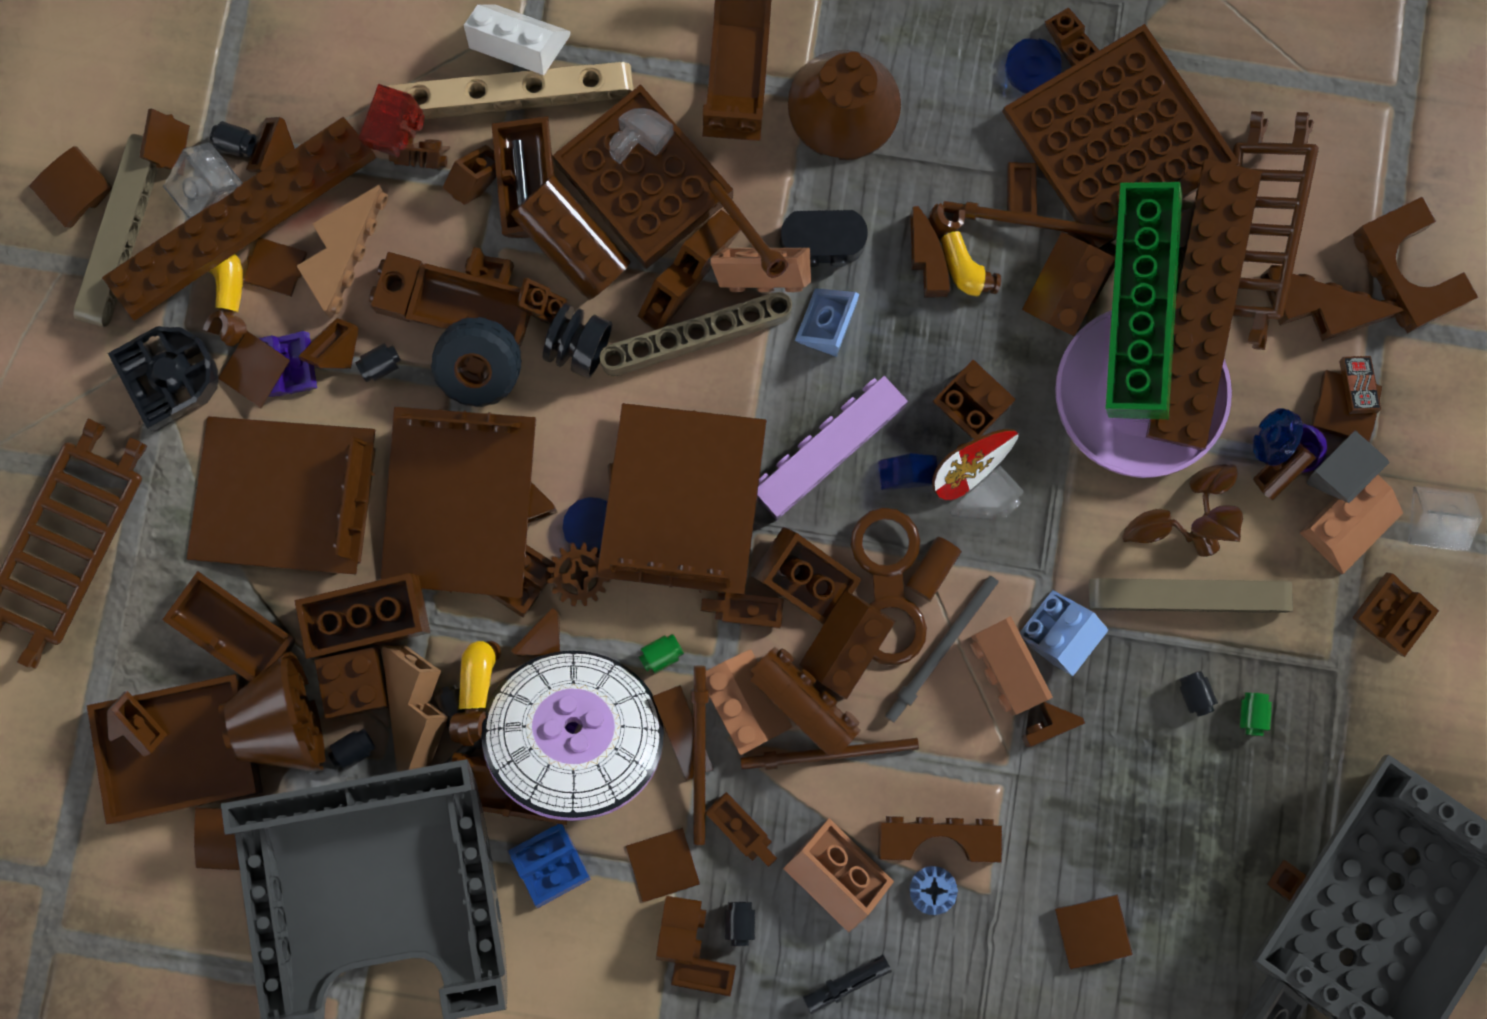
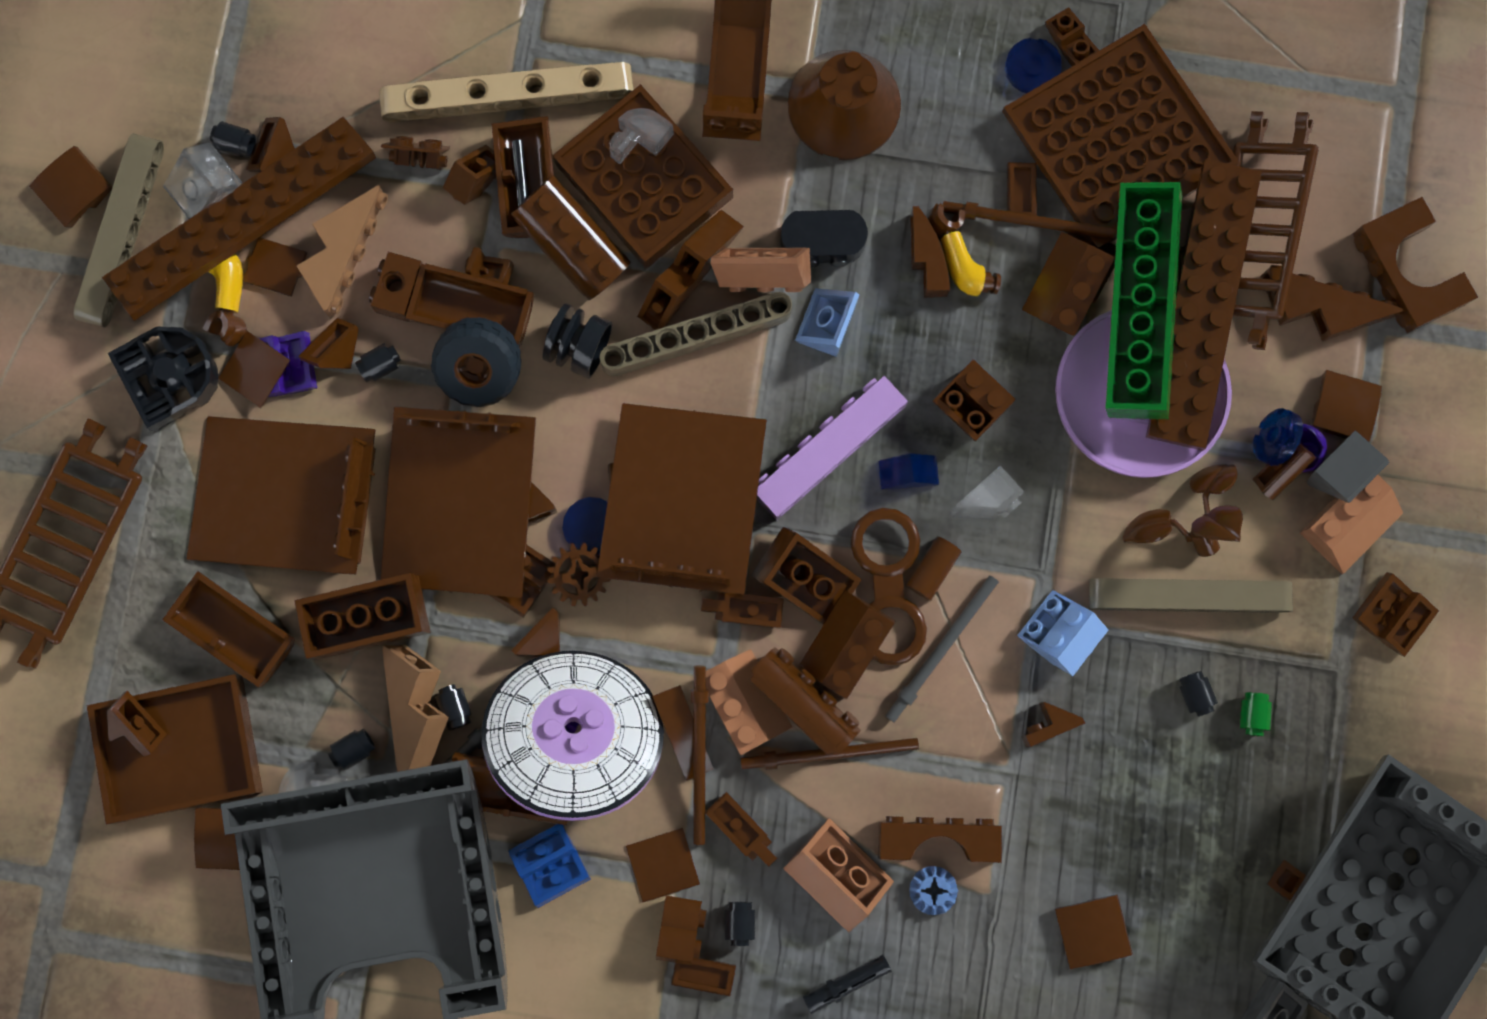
reddish brown piece [139,108,190,173] -> none
reddish brown cone [219,652,325,772] -> none
reddish brown brick [315,647,389,720] -> none
clear red brick [359,84,425,157] -> none
yellow piece [449,641,501,746] -> none
white slope [464,5,570,75] -> none
reddish brown slope [516,278,568,325] -> none
green brick [638,634,684,674] -> none
reddish brown piece [709,180,788,278] -> none
shield [932,429,1018,500] -> none
nougat slope [970,616,1053,716] -> none
tile [1339,356,1381,414] -> none
clear slope [1409,486,1483,552] -> none

